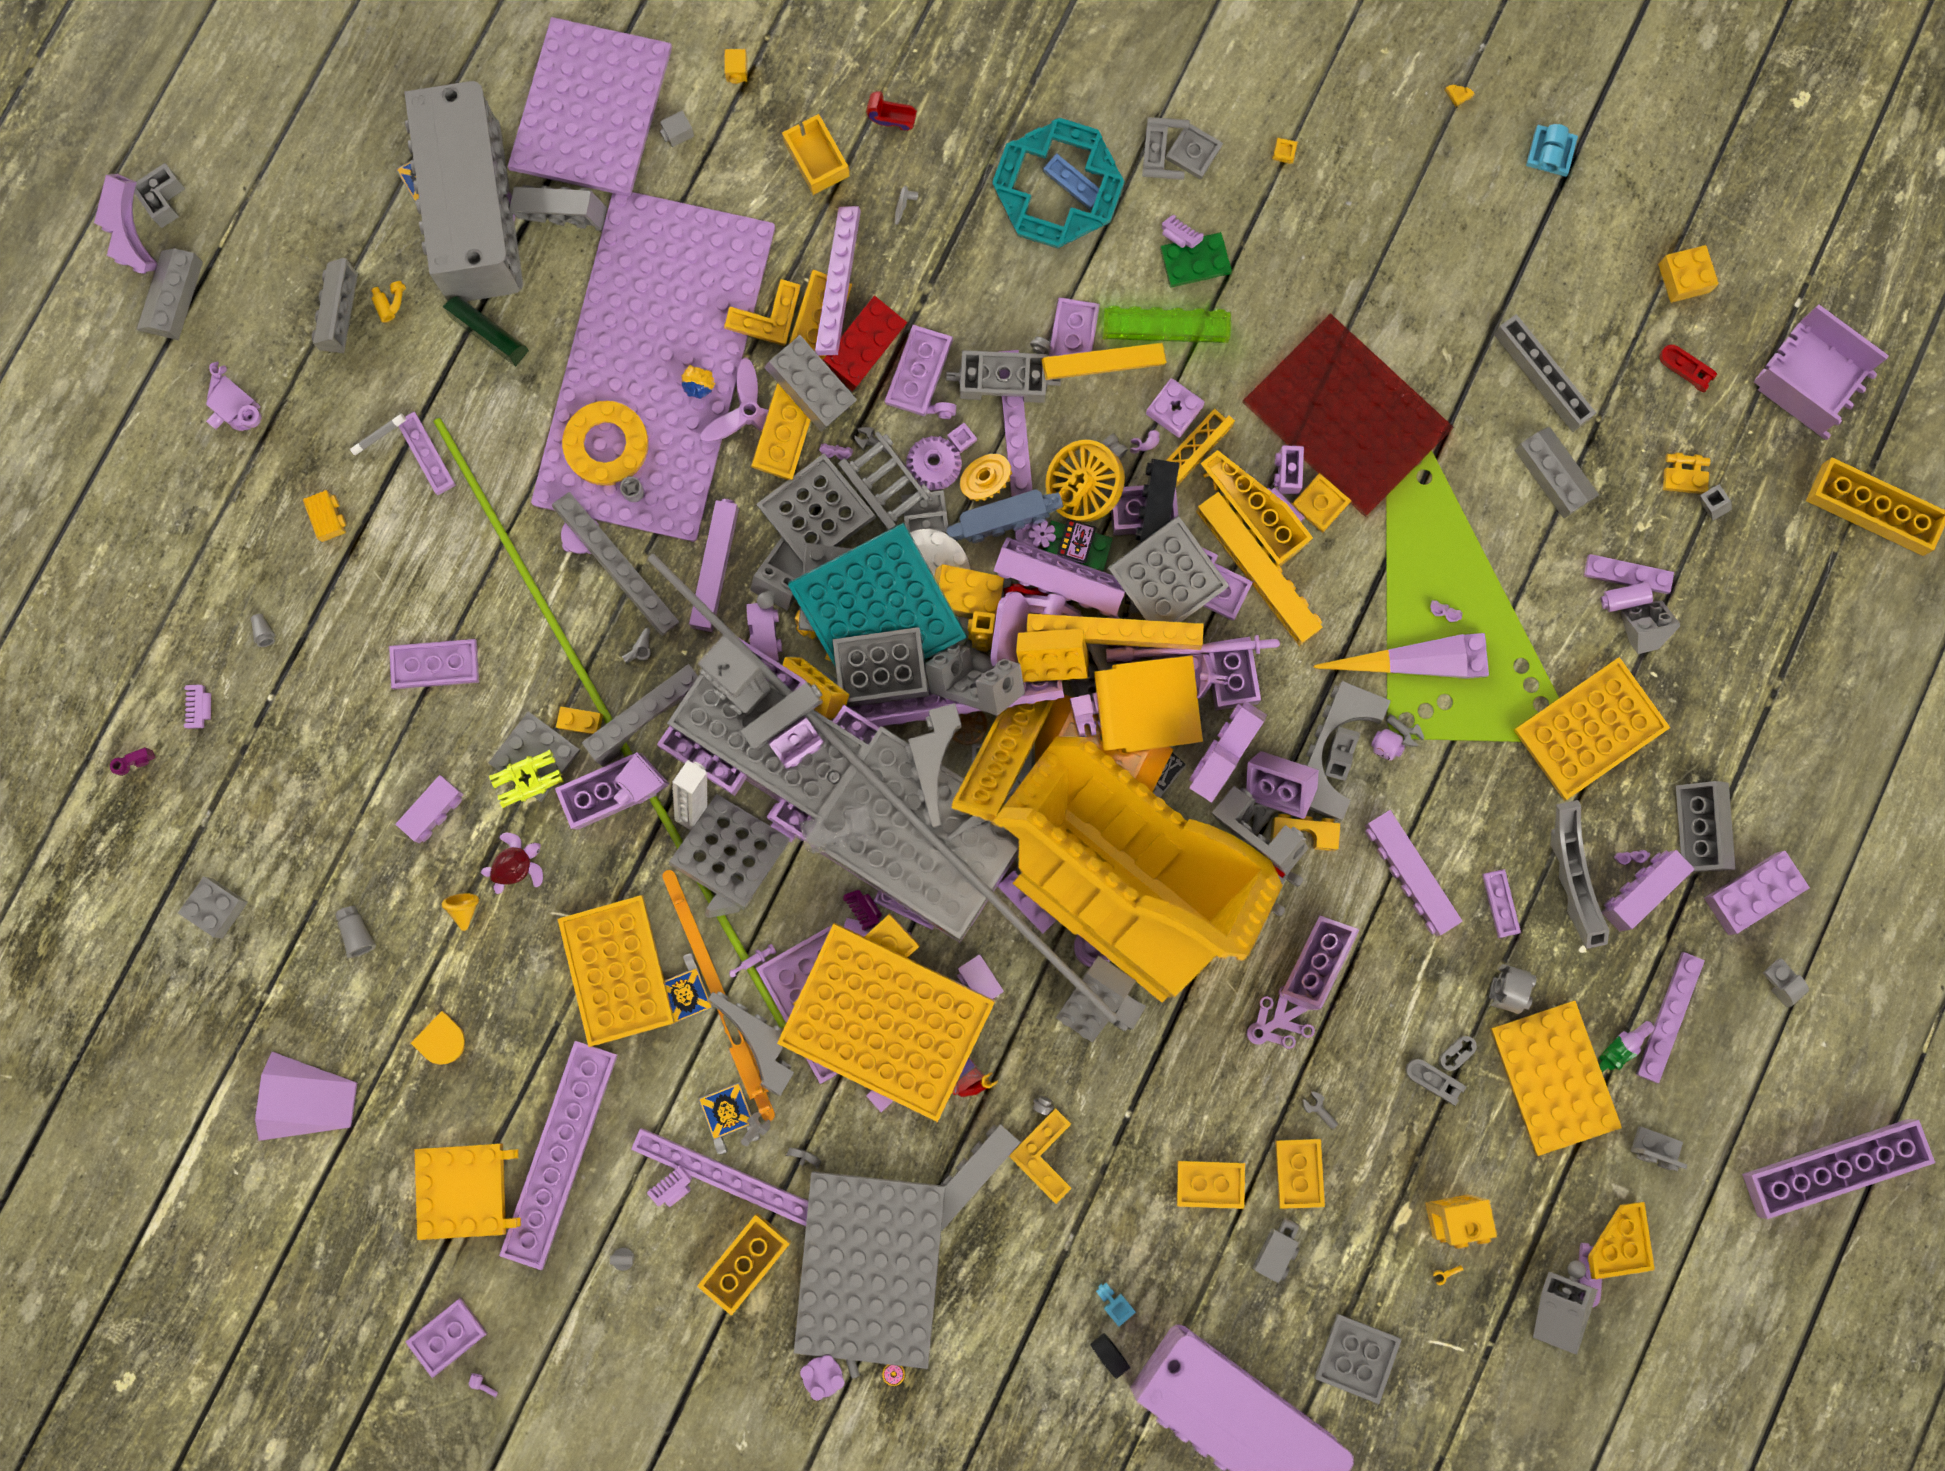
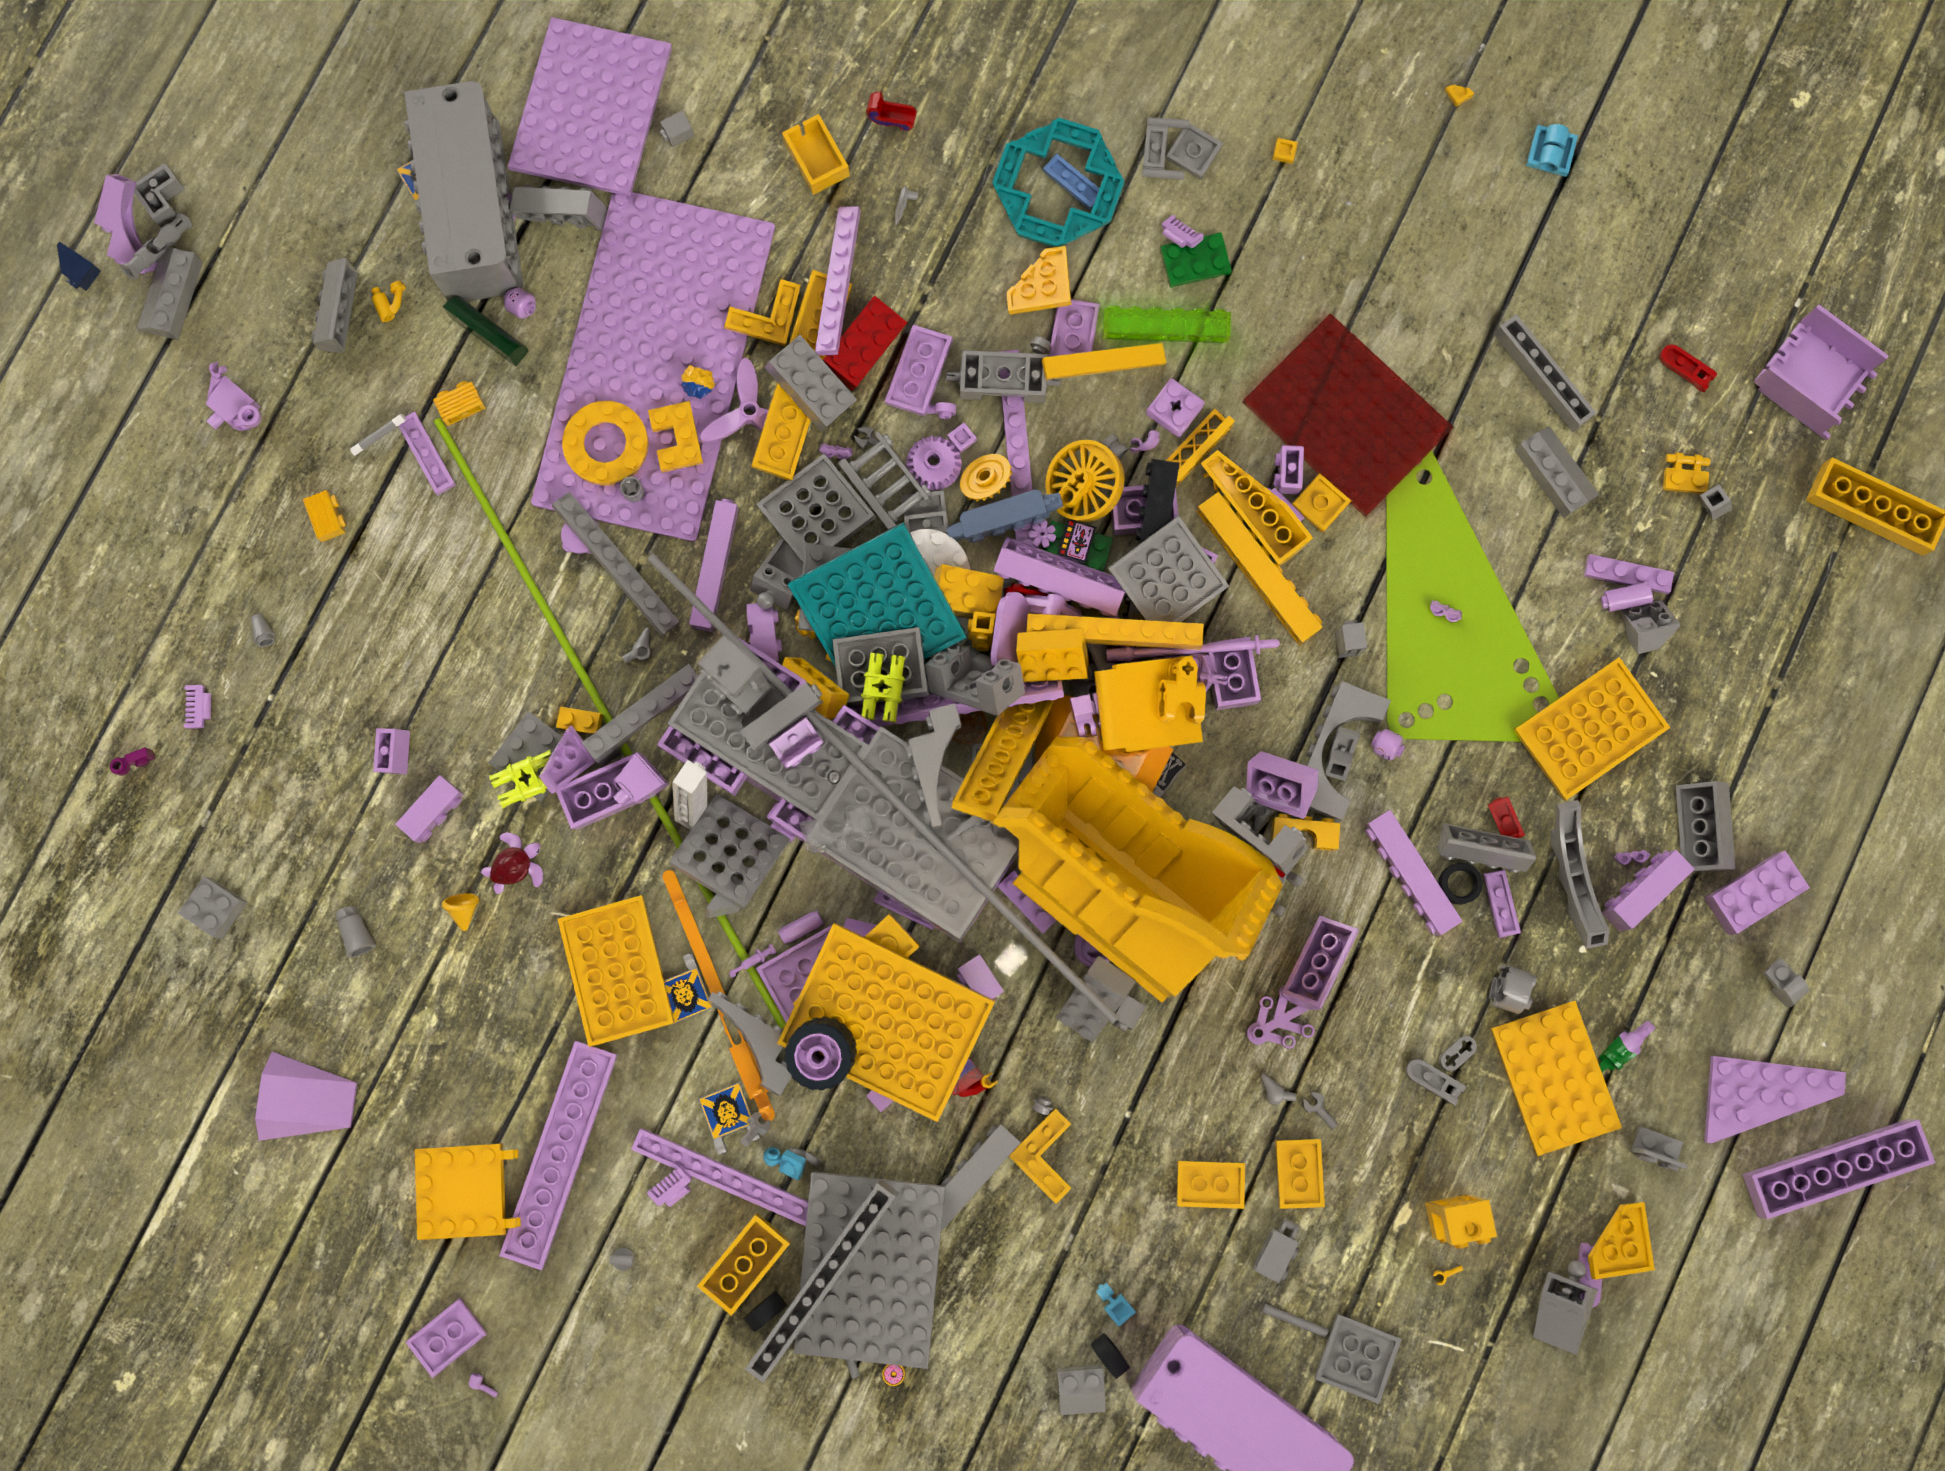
lavender tile [389,639,479,689] -> none
yellow tile [411,1011,465,1065] -> none
yellow brick [724,49,748,84] -> none
lavender piece [800,1355,844,1401] -> none
magenta piece [843,890,882,931] -> none
lavender brick [1189,701,1267,803] -> none
lavender plate [1203,563,1253,621] -> none
lavender plate [1314,633,1489,679] -> none
light grey bar [1386,715,1424,747] -> none
lavender plate [1636,952,1705,1083] -> none
yellow brick [1658,245,1719,303] -> none
none -> dark blue slope [57,241,101,291]
none -> light grey piece [121,213,192,280]
none -> lavender brick [373,728,410,774]
none -> yellow brick [433,381,486,426]
none -> lavender head [504,287,536,319]
none -> lavender wing [539,726,596,794]
none -> yellow plate [648,401,704,473]
none -> black tyre [743,1291,787,1332]
none -> light grey brick [745,1179,899,1383]
none -> medium azure plate [763,1147,806,1181]
none -> lavender piece [778,910,824,944]
none -> wheel [785,1017,857,1091]
none -> neon yellow pin [861,653,905,723]
none -> clear arch [993,942,1028,980]
none -> yellow plate [1007,246,1072,315]
none -> light grey slope [1057,1365,1105,1415]
none -> yellow piece [1157,658,1206,724]
none -> light grey animal [1261,1074,1296,1105]
none -> light grey bar [1262,1304,1329,1338]
none -> light grey brick [1335,620,1367,658]
none -> light grey slope [1437,823,1536,873]
none -> black tyre [1439,862,1483,905]
none -> red plate [1487,796,1525,838]
none -> lavender wing [1704,1056,1846,1143]

